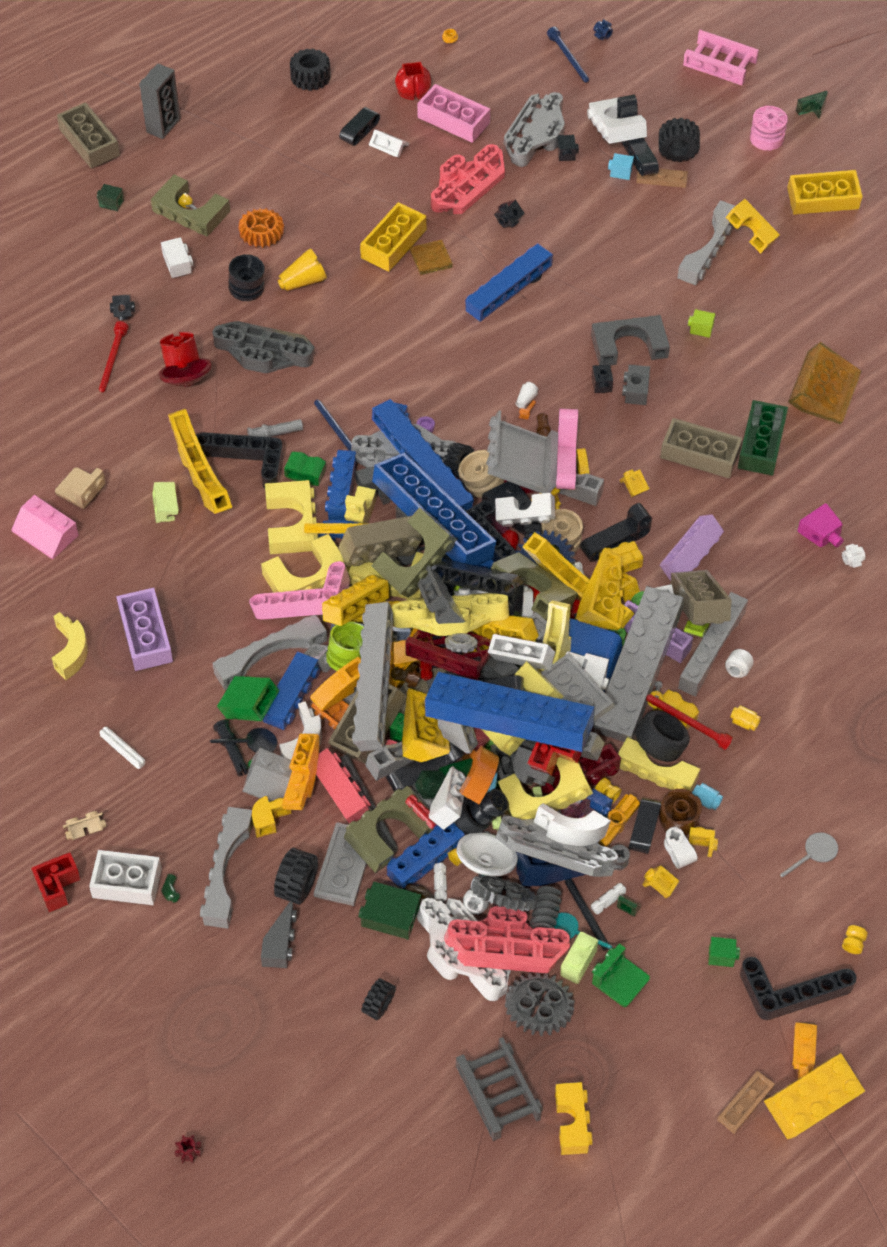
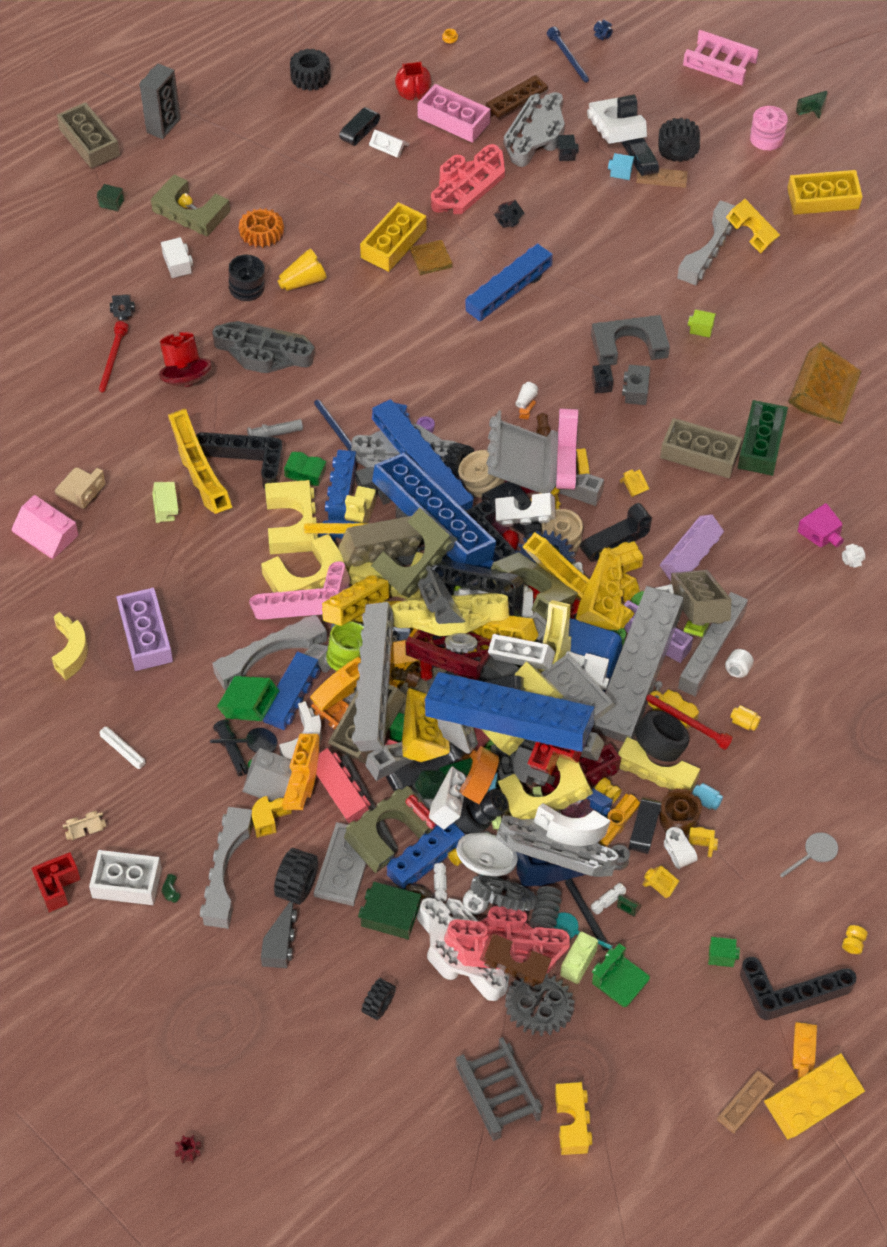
none -> reddish brown arch [480,933,551,986]
none -> reddish brown fence [486,75,548,118]

